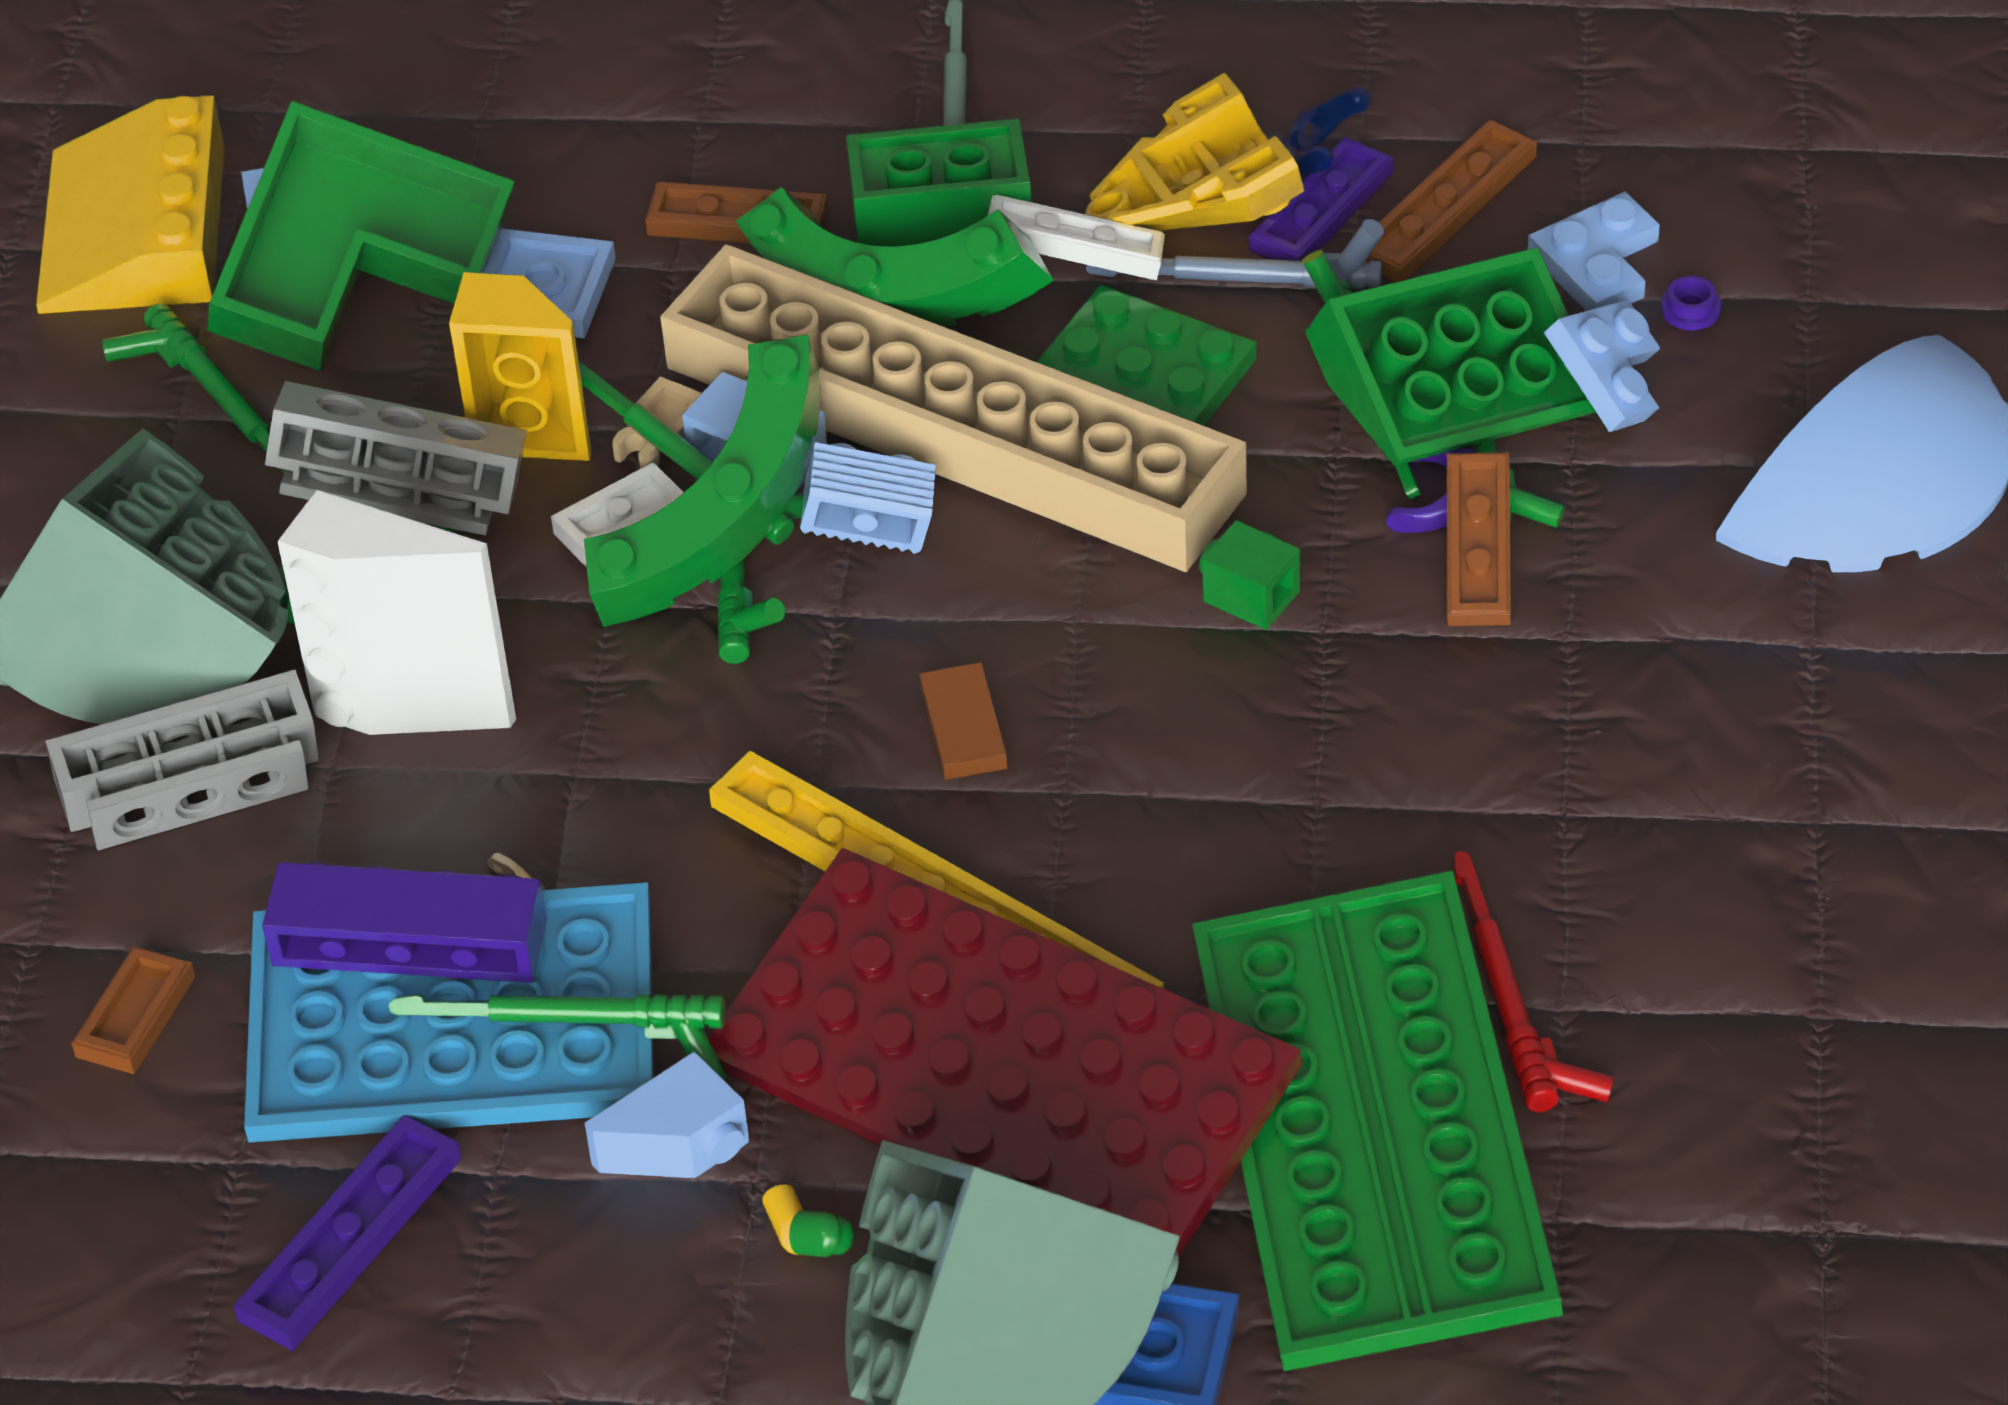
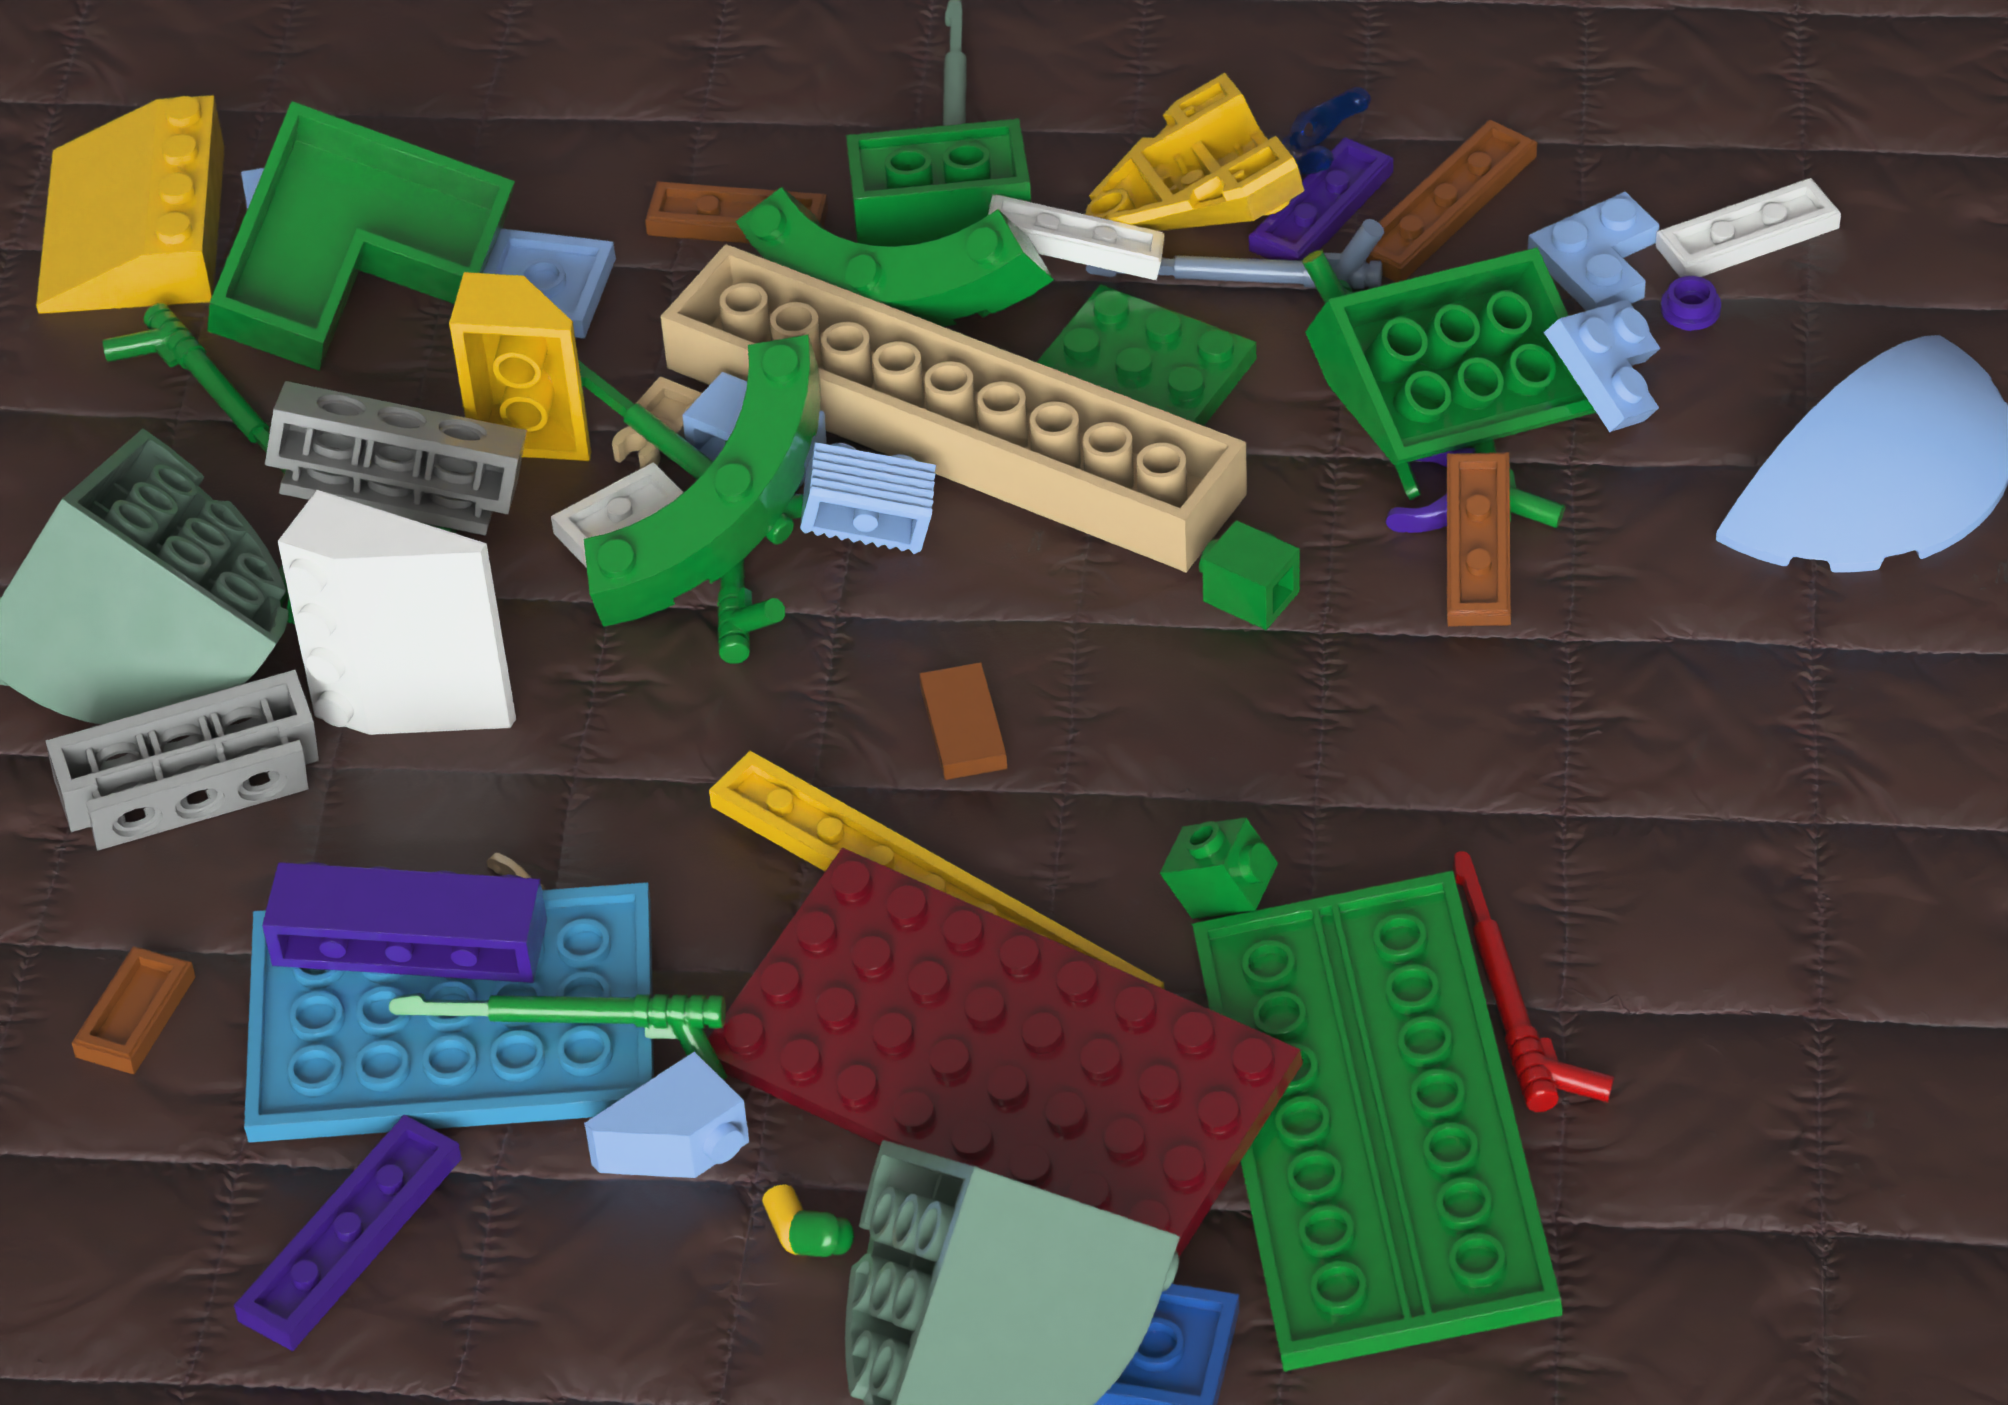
none -> green brick [1159,817,1278,919]
none -> white tile [1656,178,1841,277]

